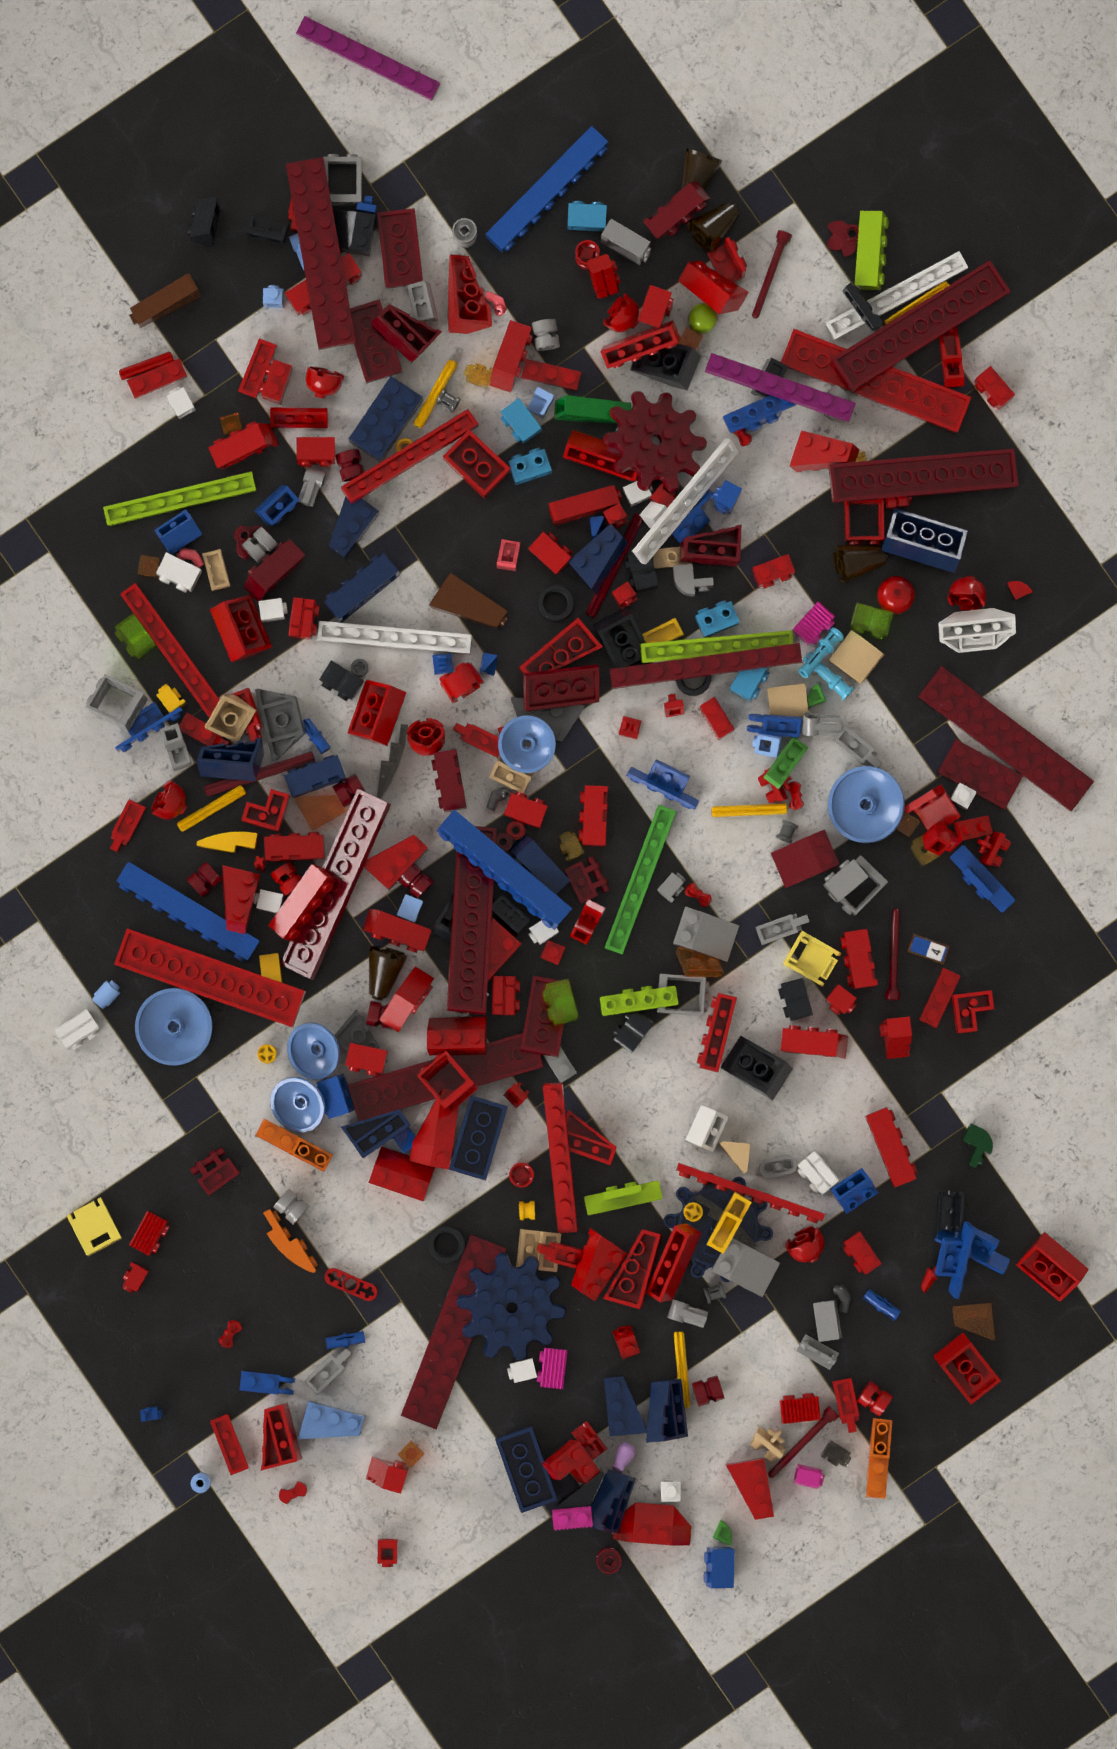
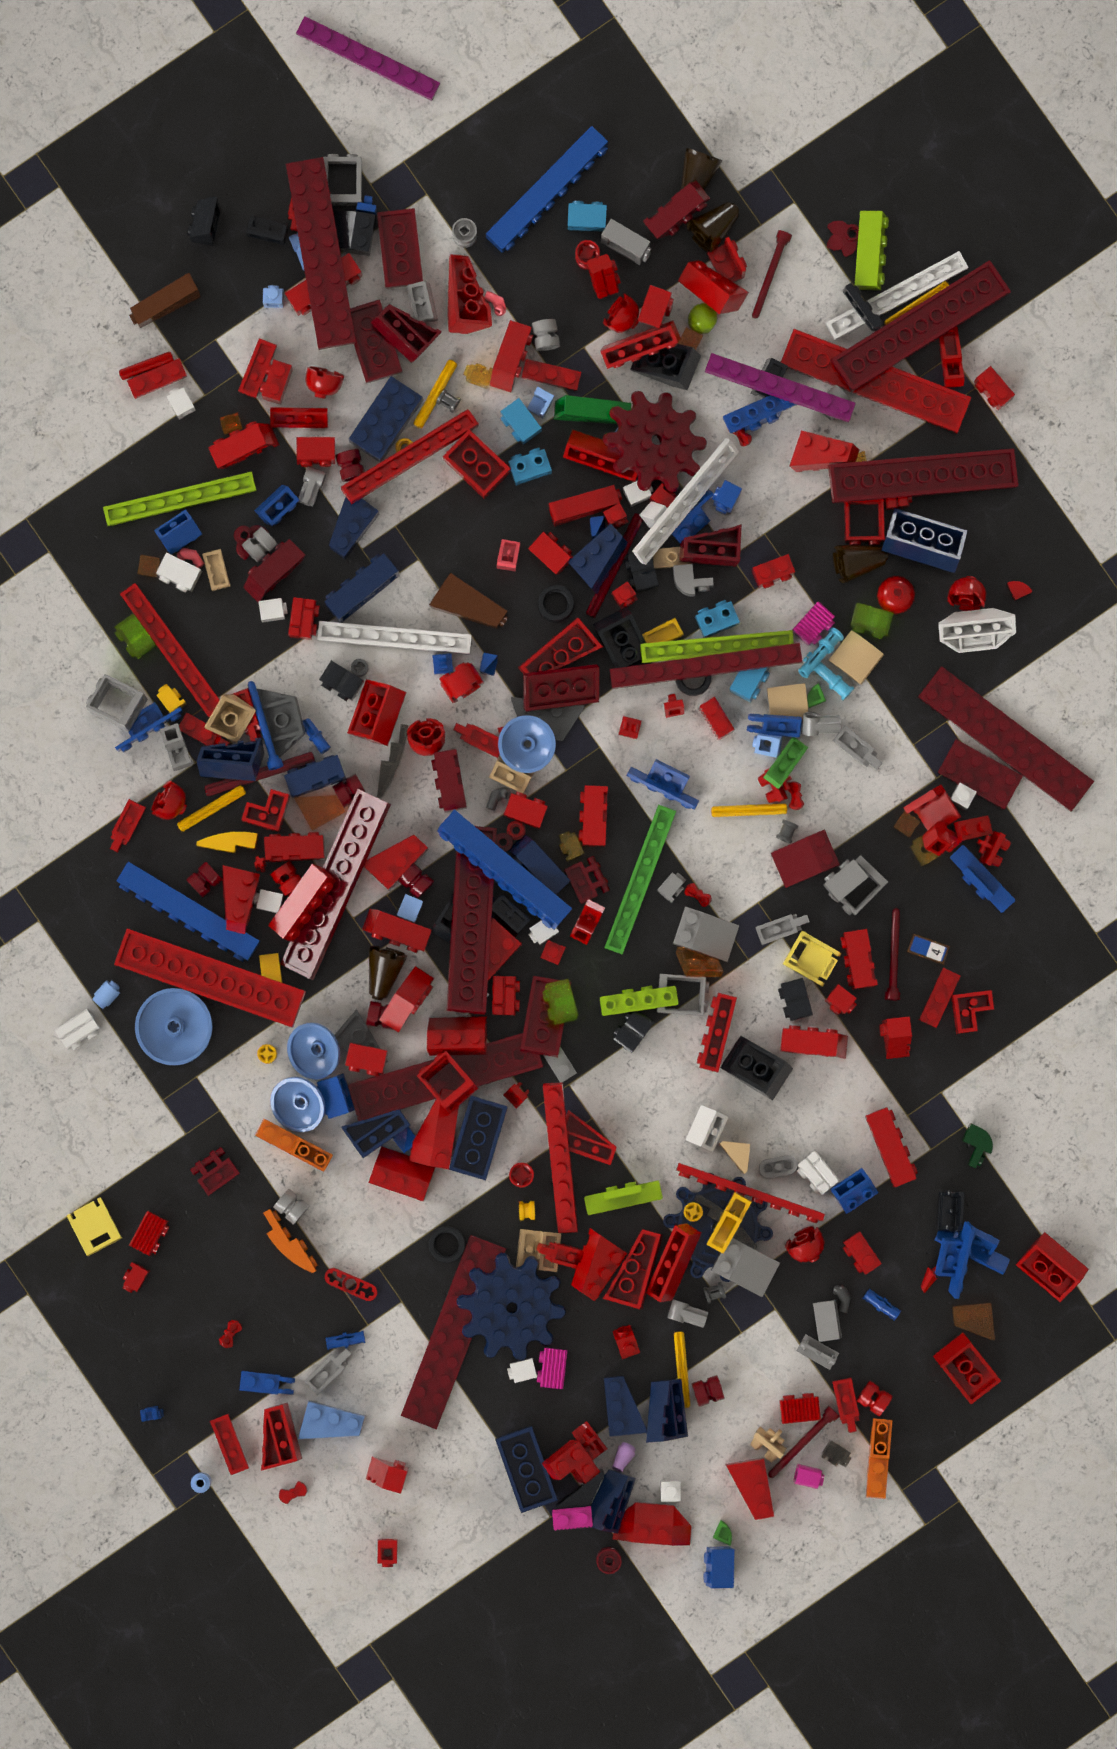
red slope [210,595,272,662] -> none
clear orange plate [398,1440,425,1468] -> none
medium blue dish [828,766,905,843] -> none
none -> blue piece [248,681,284,771]

